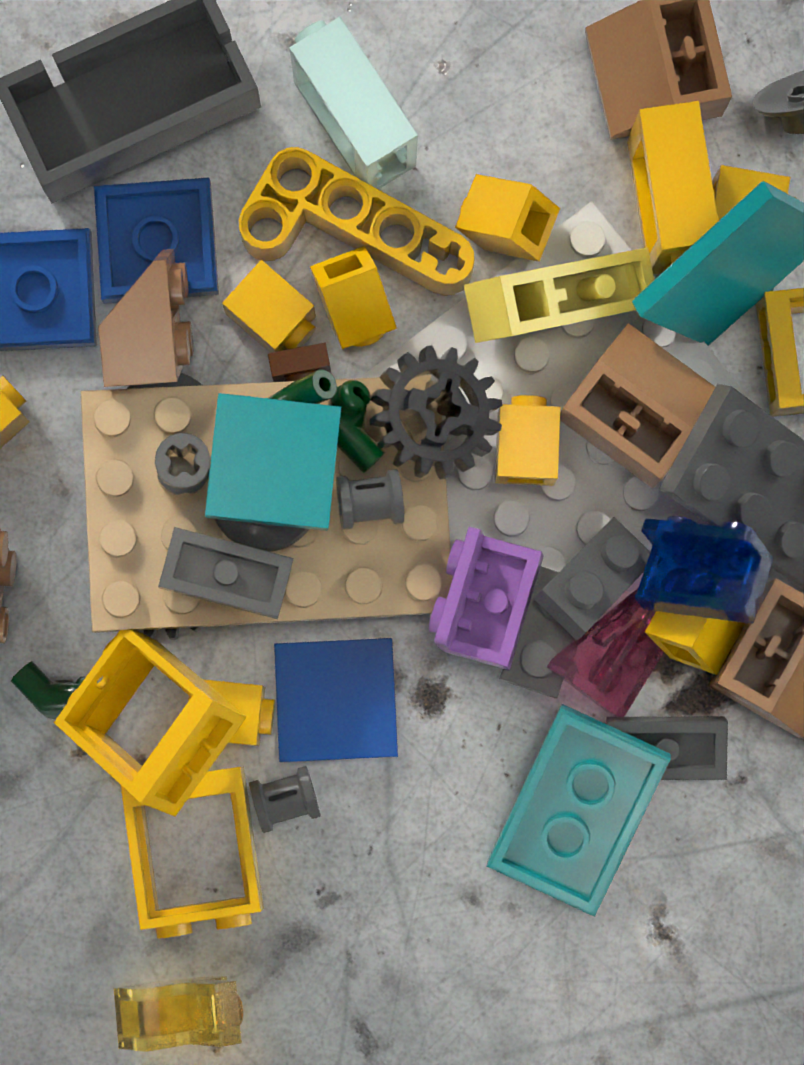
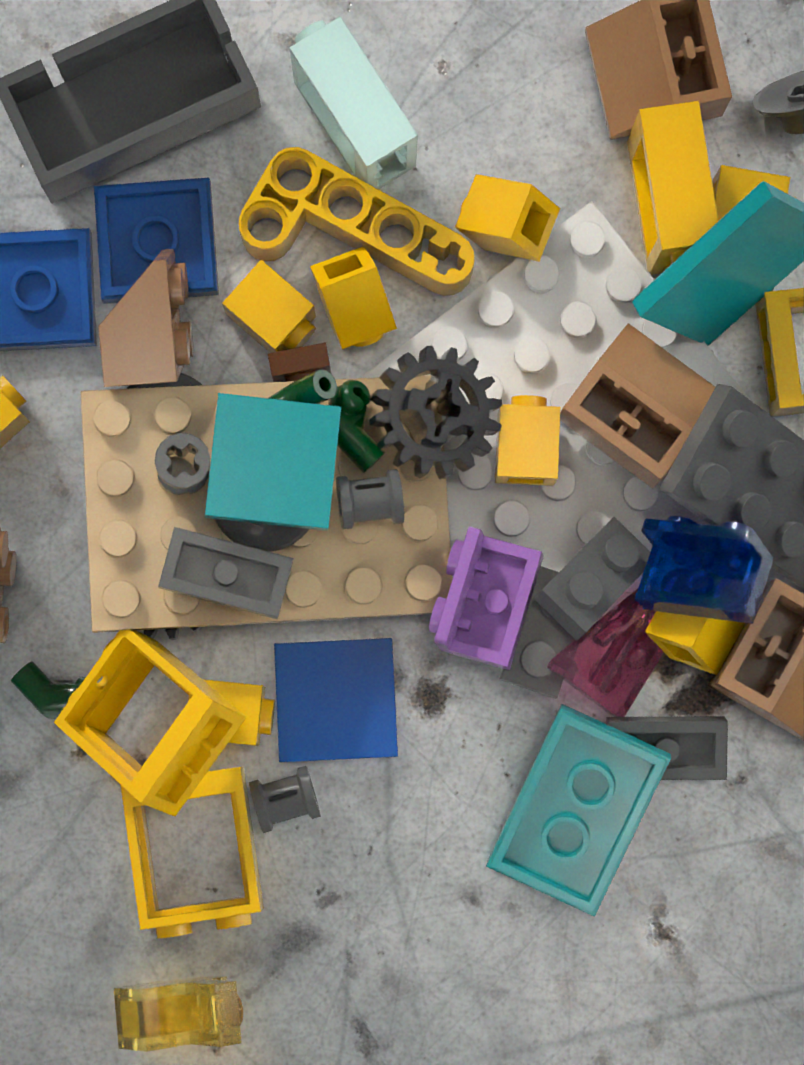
light yellow slope [464,247,654,343] -> none

